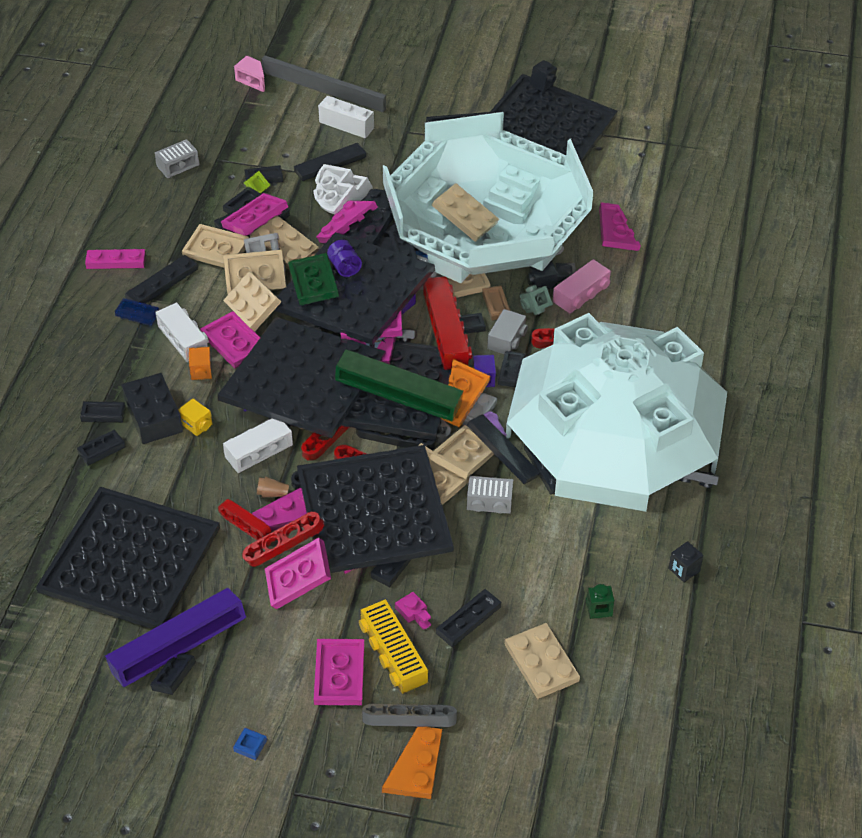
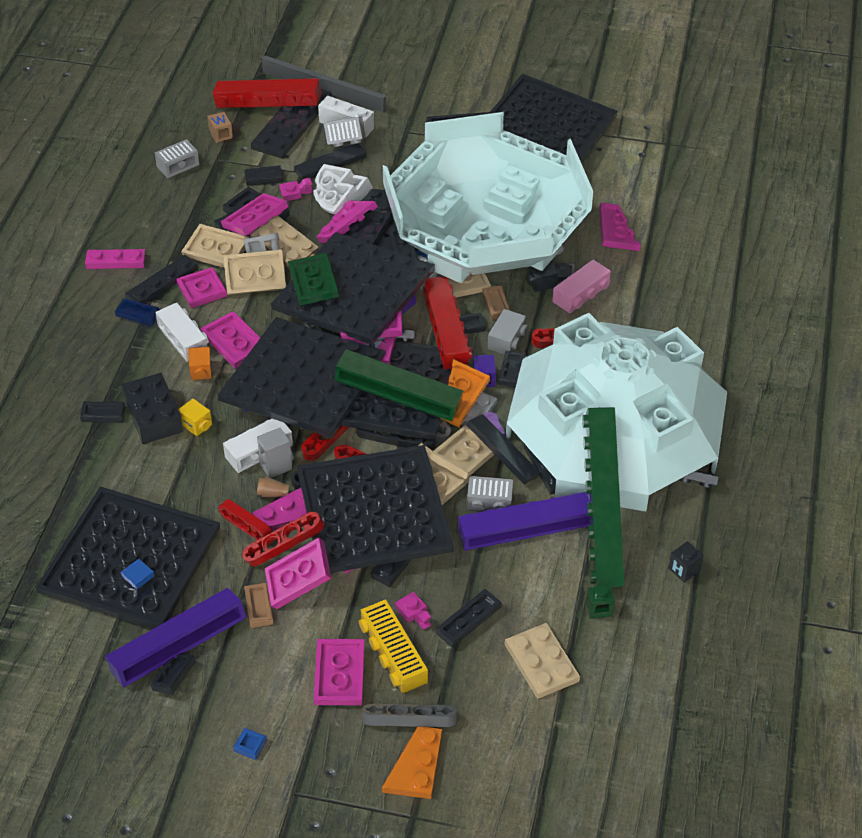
black plate [77,429,126,466] -> none
tan plate [223,271,281,332] -> none
bright pink slope [234,56,265,92] -> none
lime plate [244,171,270,193] -> none
dark purple wheel [327,240,362,277] -> none
tan plate [432,183,499,242] -> none
sand green brick [520,285,553,315] -> none
black brick [530,60,557,92] -> none
none -> blue tile [121,559,154,589]
none -> dark pink tile [176,267,227,308]
none -> medium nougat brick [207,112,233,143]
none -> red brick [212,78,322,108]
none -> medium nougat tile [244,583,273,628]
none -> black plate [251,89,332,159]
none -> light grey brick [257,427,294,478]
none -> dark pink plate [279,178,313,201]
none -> light grey brick [324,116,366,147]
none -> dark purple brick [458,492,591,551]
none -> dark green brick [582,407,624,589]

